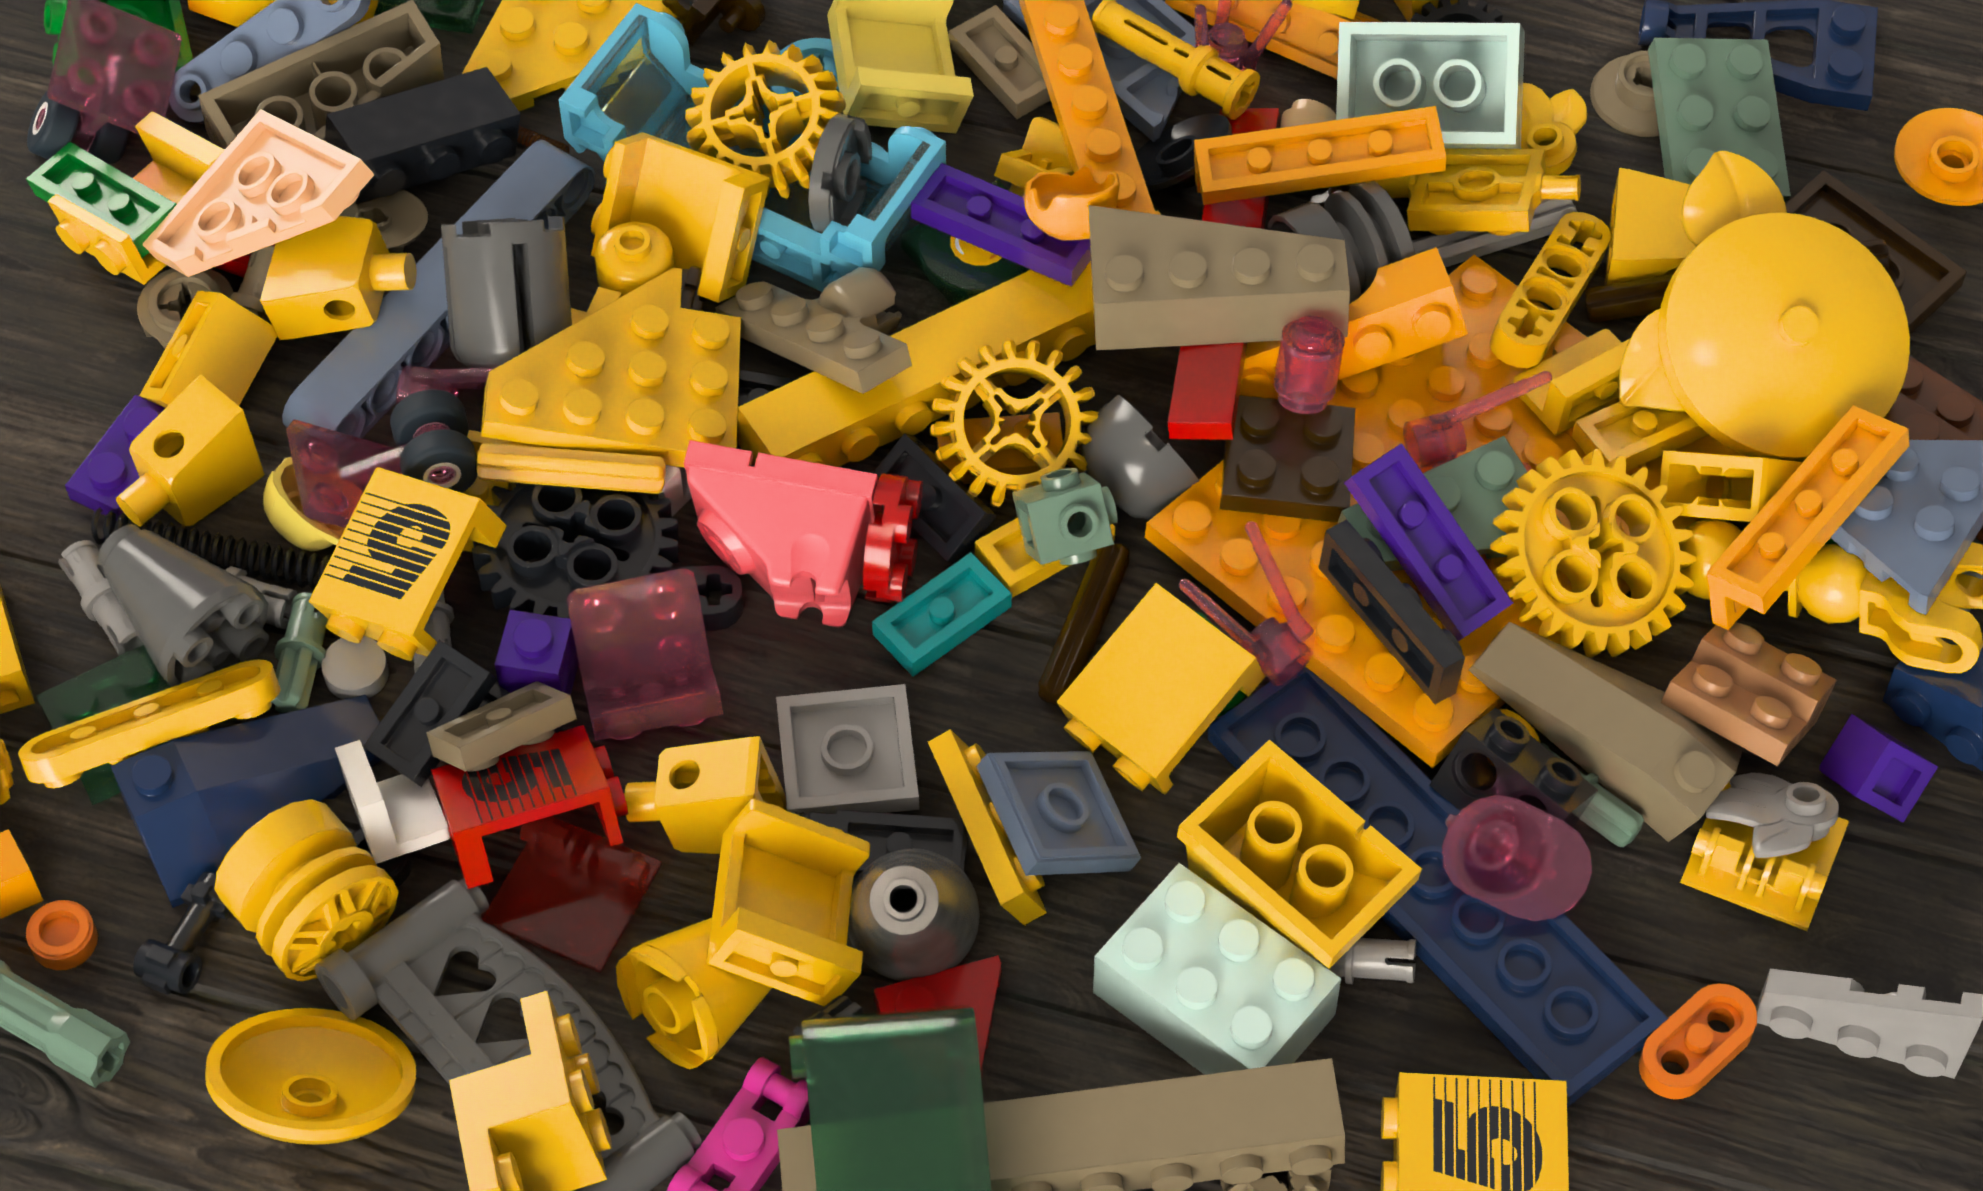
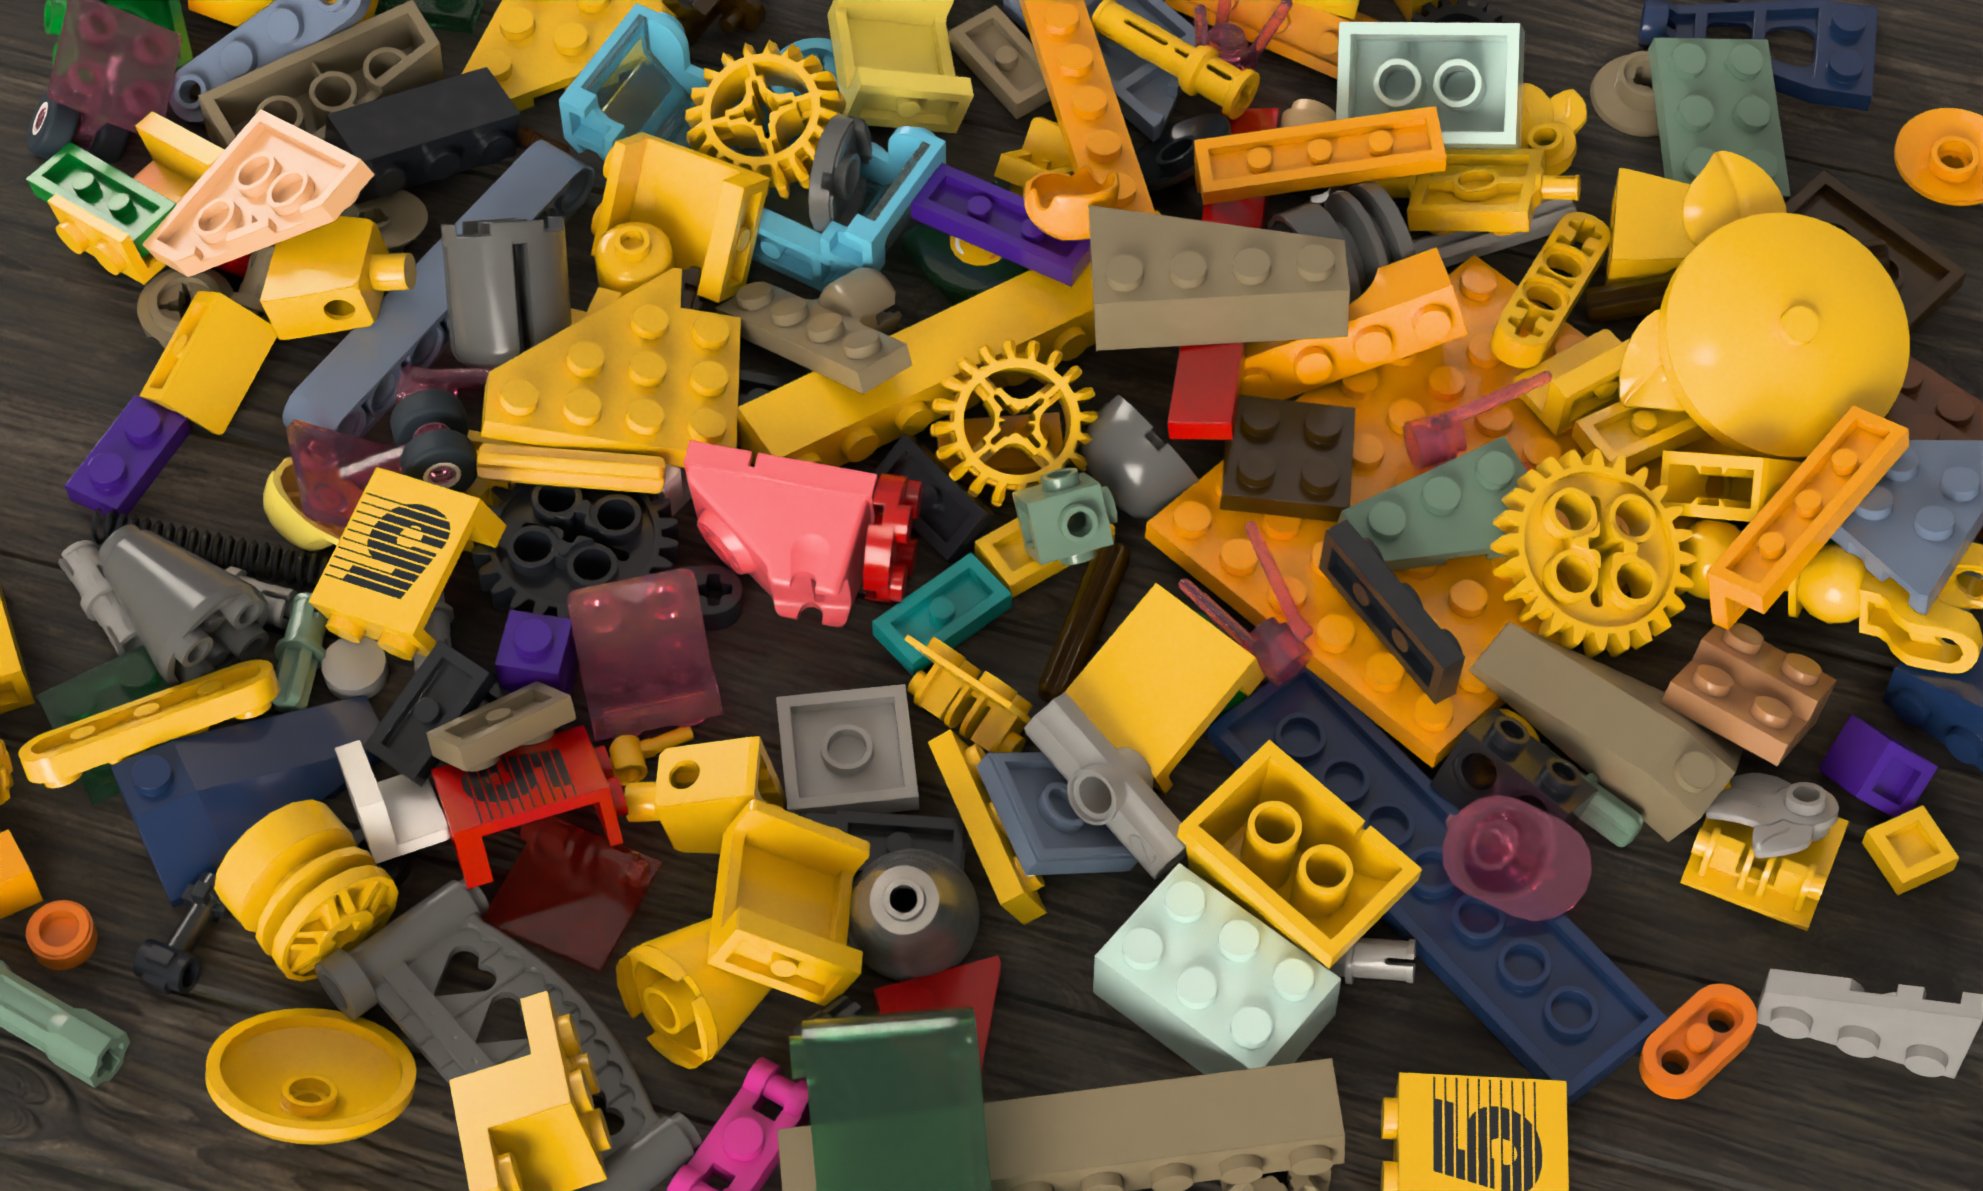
yellow torso [116,375,265,526] -> none
clear pink brick [1273,316,1345,414] -> none
dark purple plate [1344,443,1513,641] -> none
none -> yellow hand [609,724,694,786]
none -> yellow hinge [904,635,1033,753]
none -> light grey piece [1024,692,1187,880]
none -> yellow plate [1862,805,1959,896]

